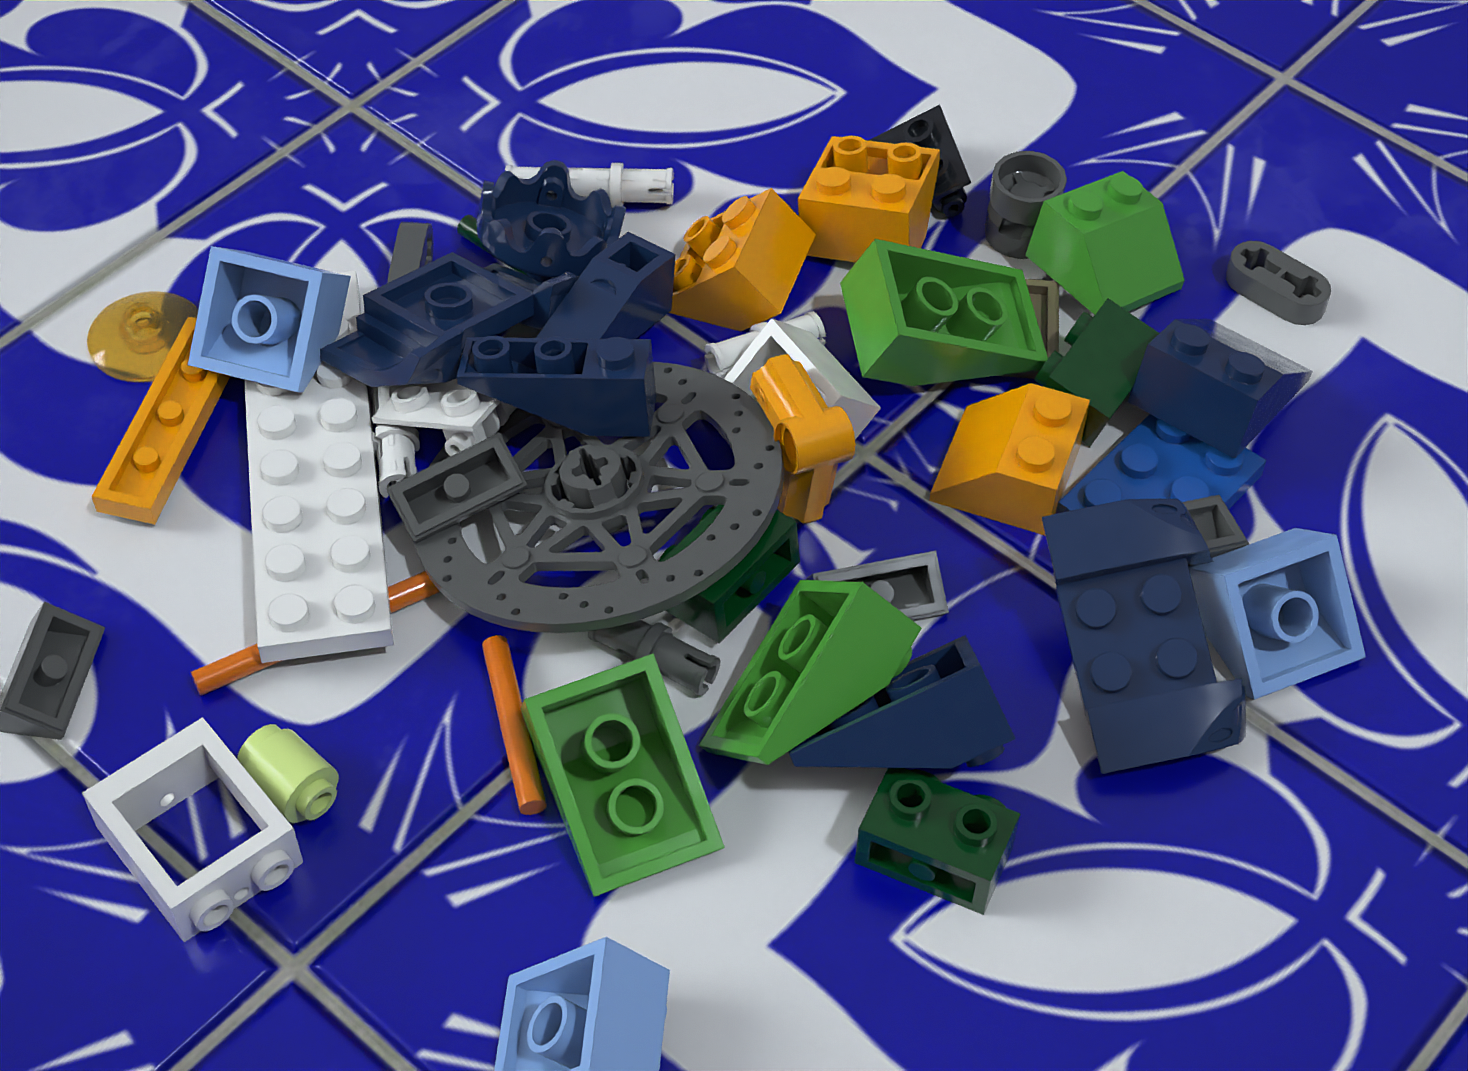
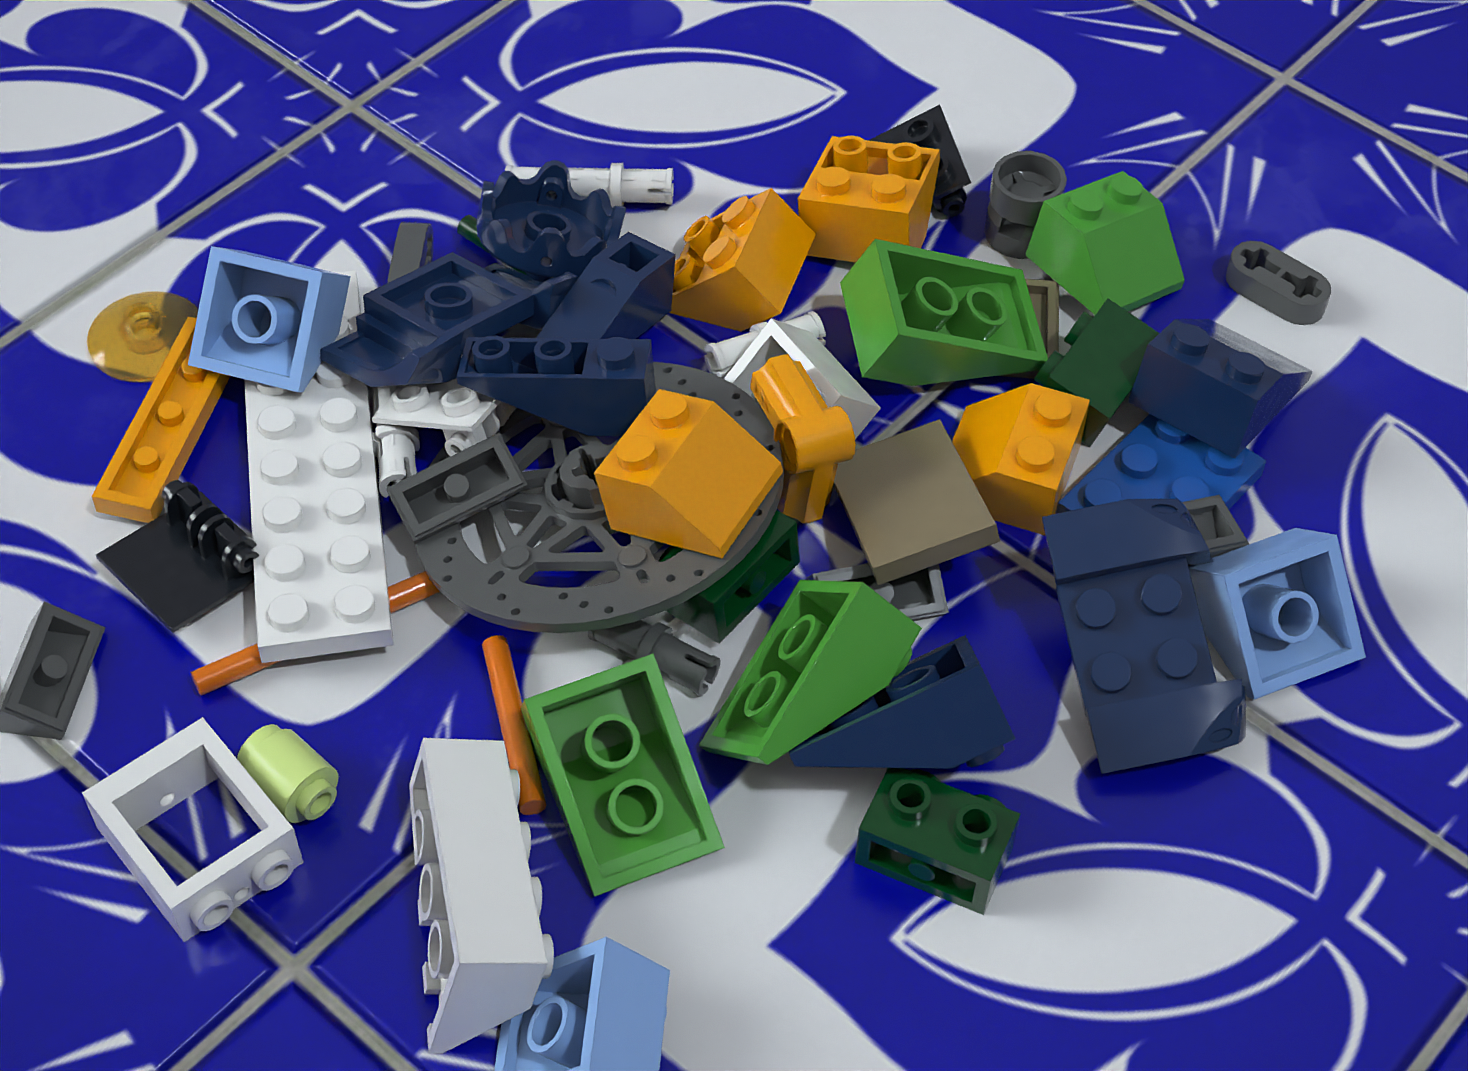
none -> black hinge [96,480,259,633]
none -> white wedge [409,738,554,1054]
none -> light orange slope [594,389,783,559]
none -> dark tan tile [833,419,1000,585]

